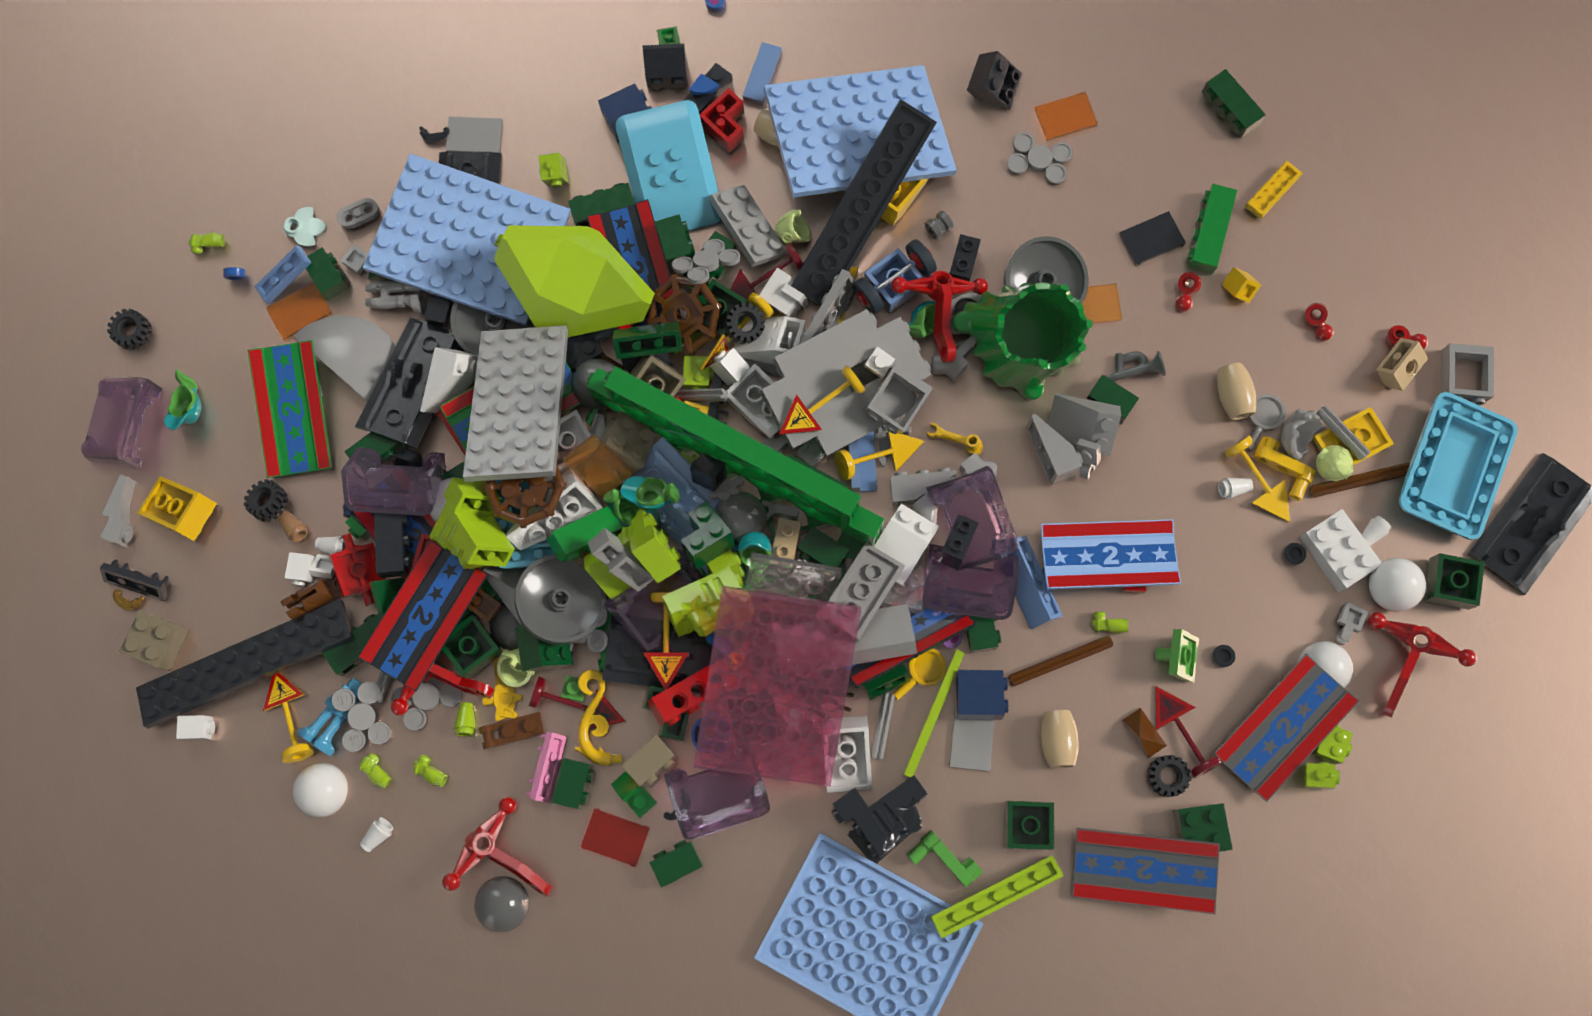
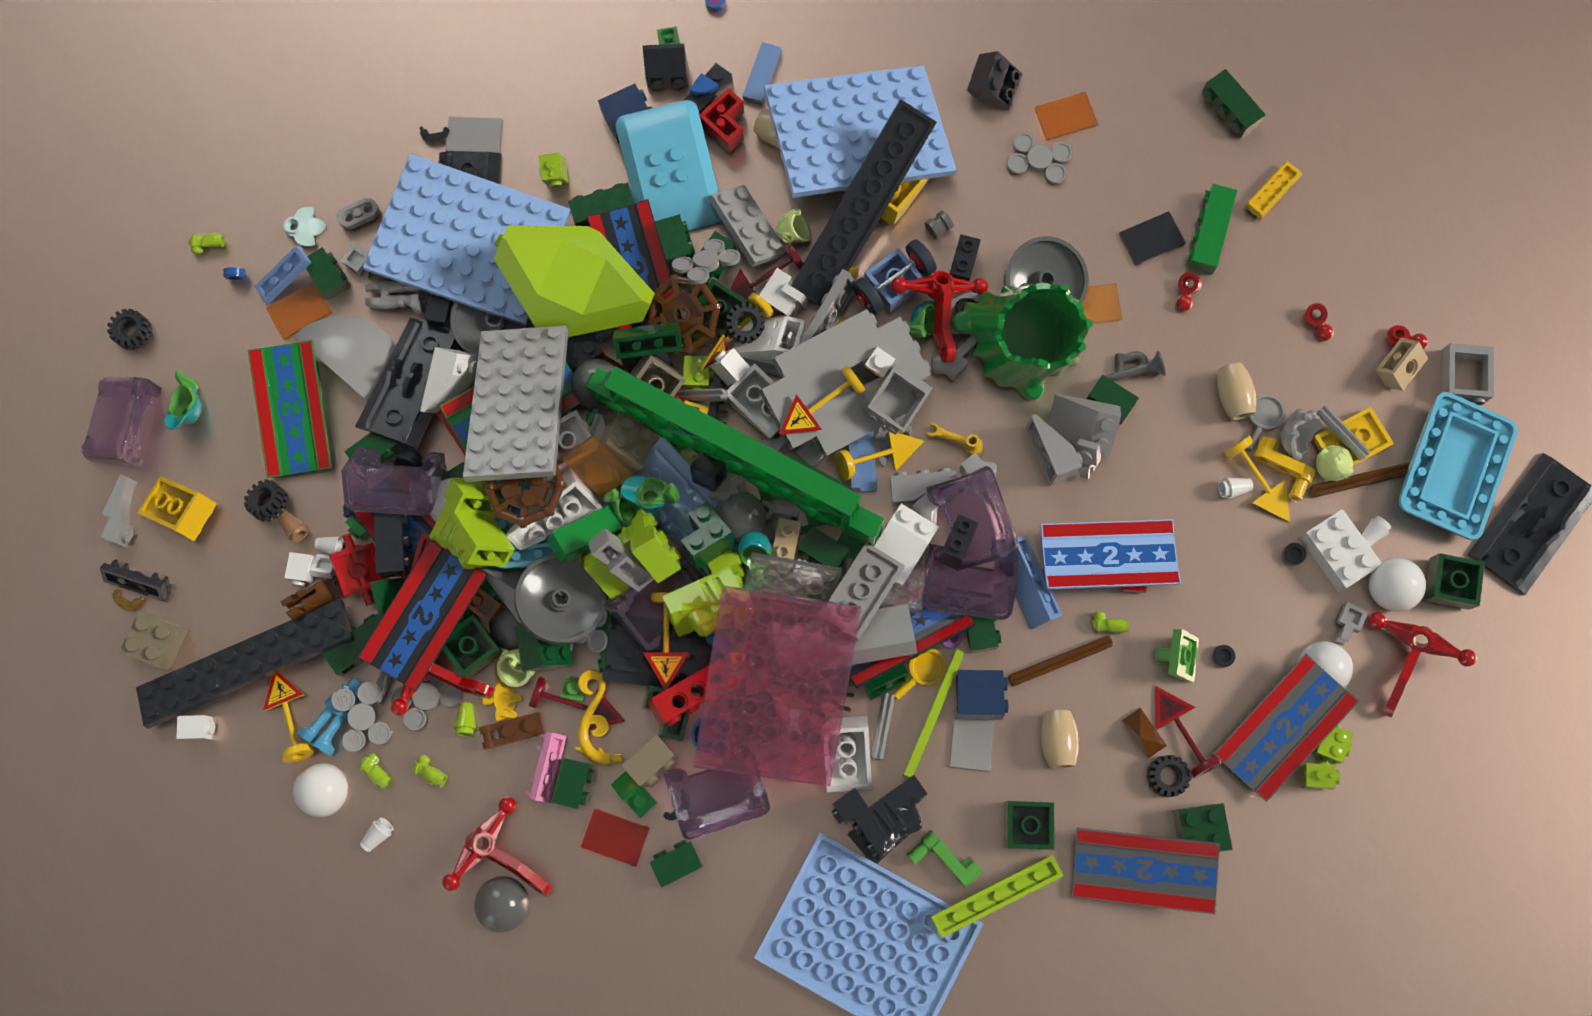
yellow panel [1222,267,1262,303] -> none

